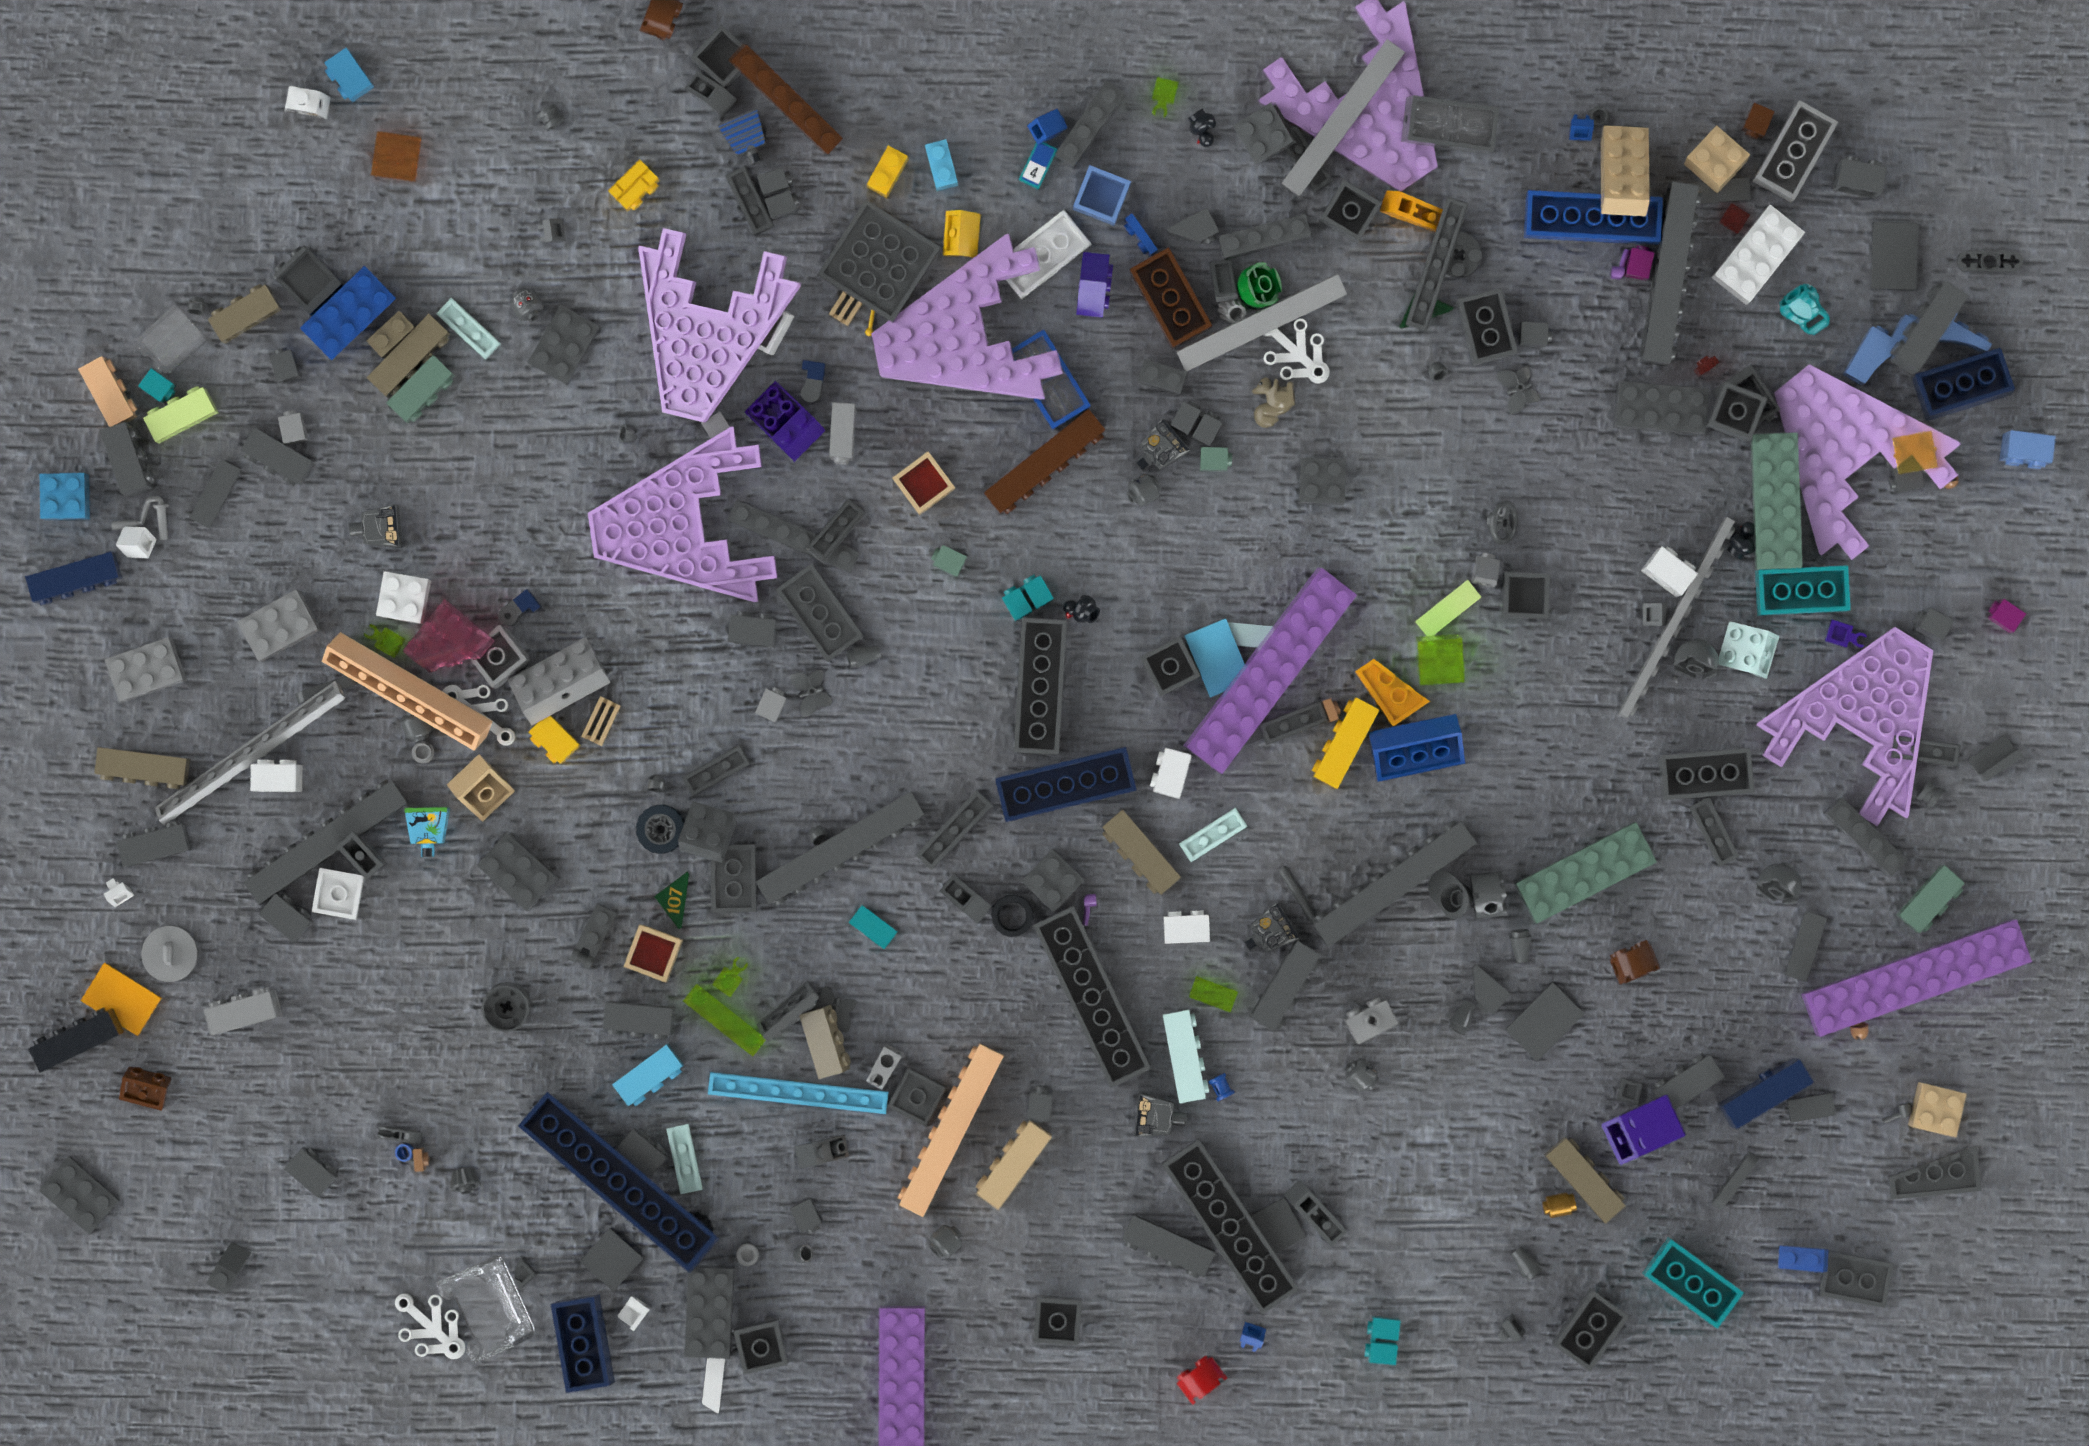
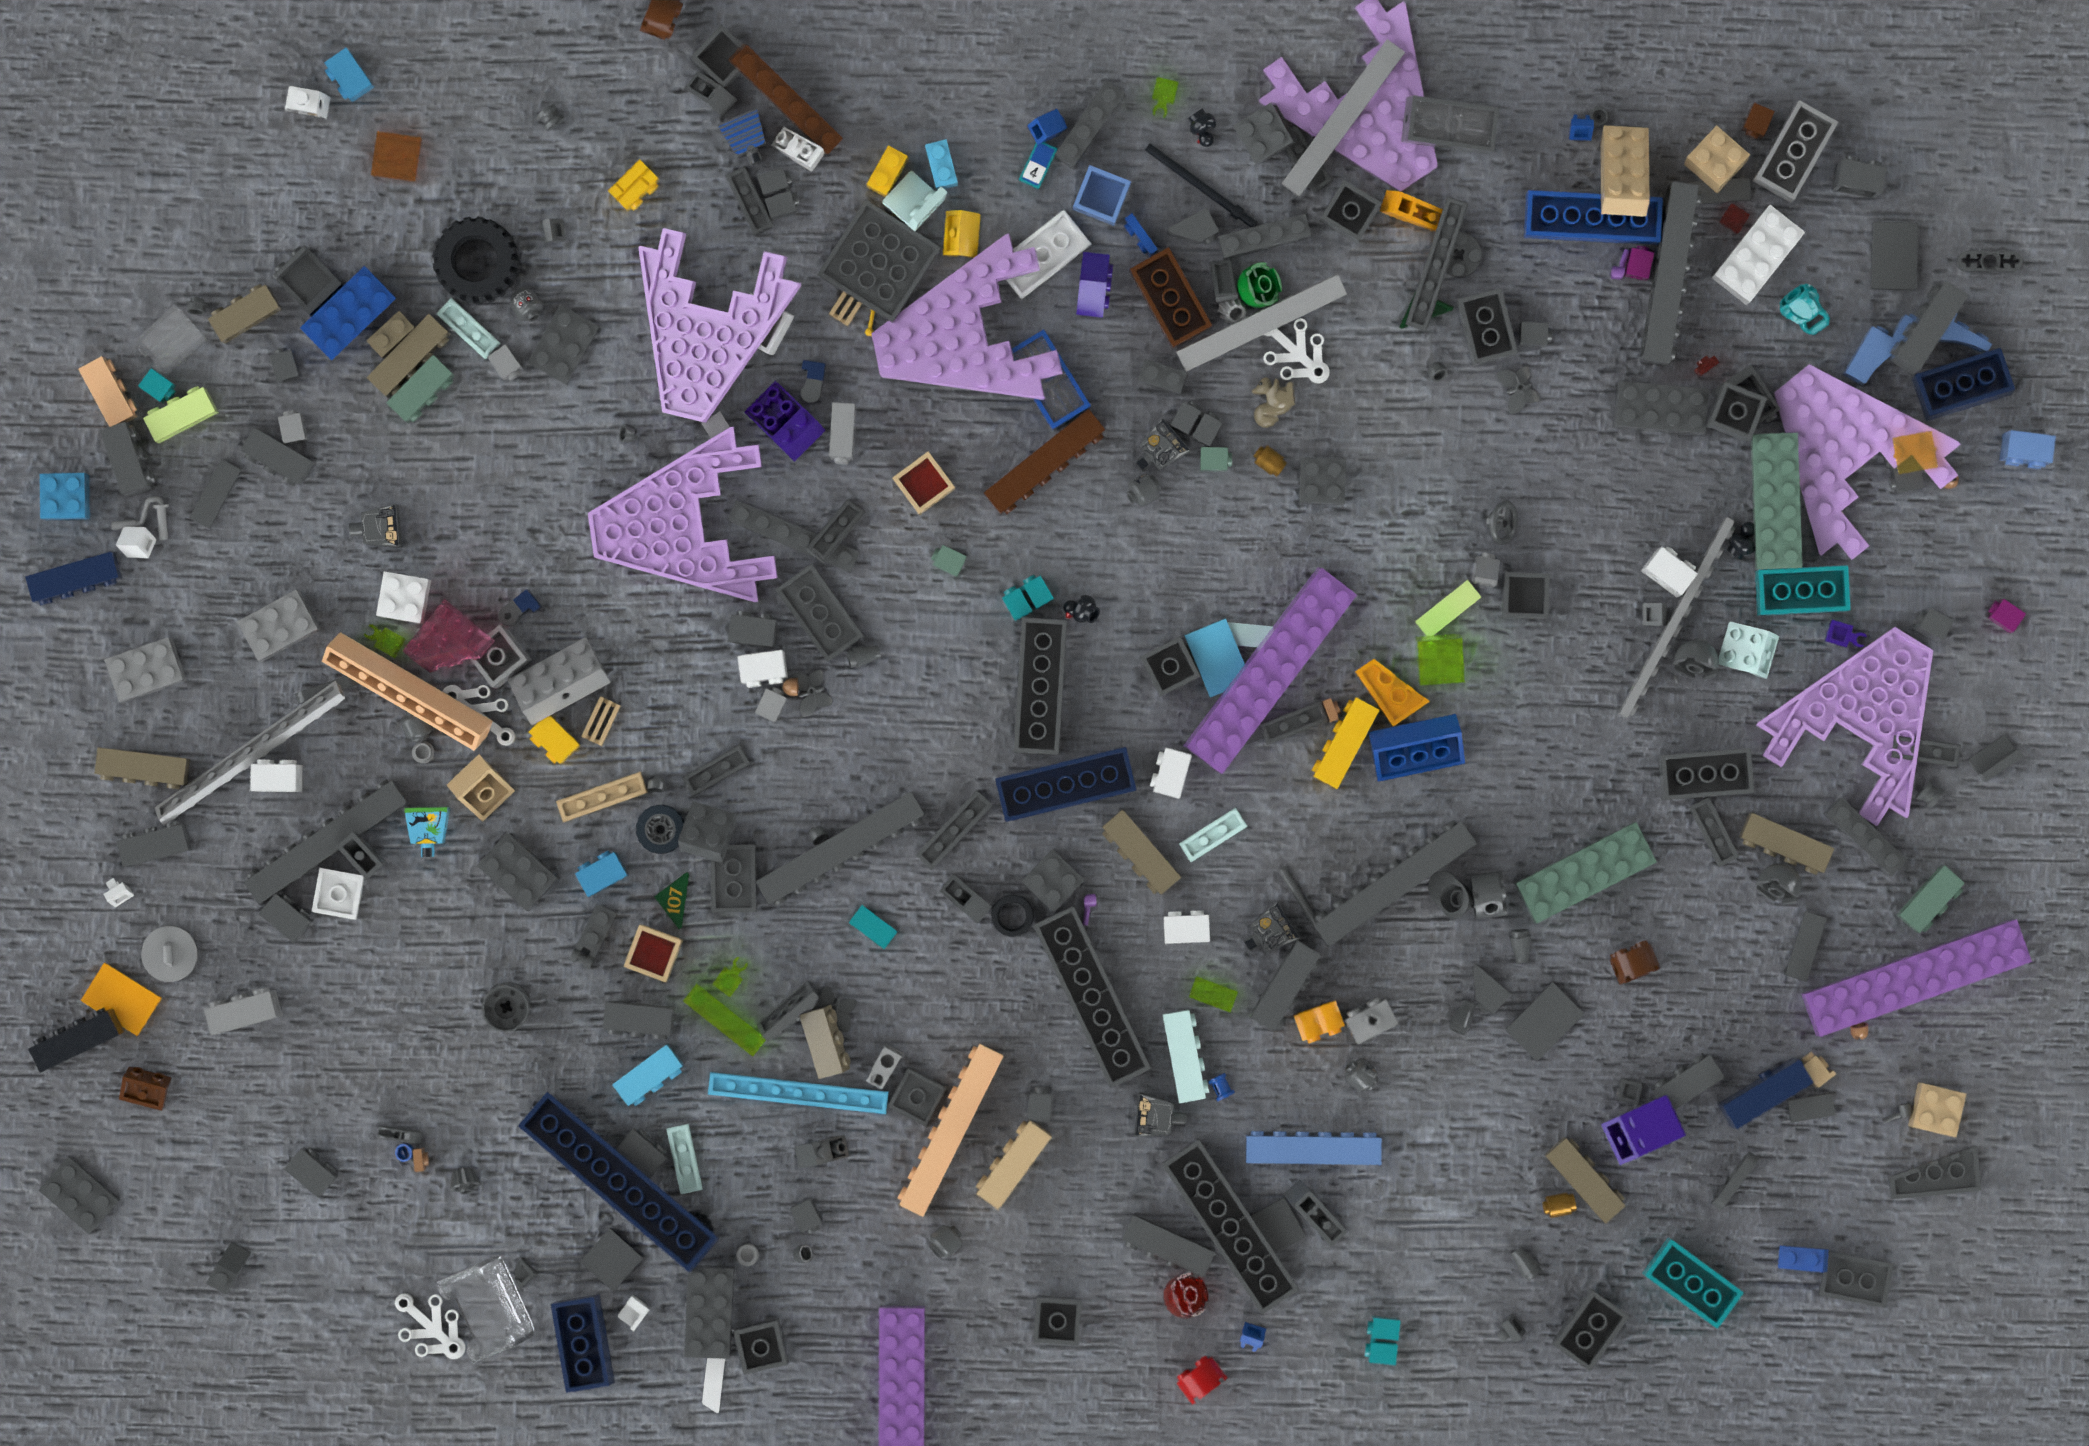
none -> black tyre [432,216,520,304]
none -> light grey brick [487,344,523,381]
none -> tan tile [556,772,648,822]
none -> dark azure brick [575,850,629,897]
none -> white brick [737,650,788,688]
none -> white slope [771,127,825,171]
none -> medium nougat hinge [782,678,799,696]
none -> light aqua bracket [882,171,948,231]
none -> black bar [1145,144,1258,228]
none -> clear red cylinder [1163,1273,1209,1319]
none -> medium blue brick [1245,1131,1382,1165]
none -> pearl gold brick [1253,445,1287,477]
none -> light orange brick [1293,1000,1345,1043]
none -> dark tan brick [1738,813,1835,875]
none -> tan brick [1801,1052,1836,1088]

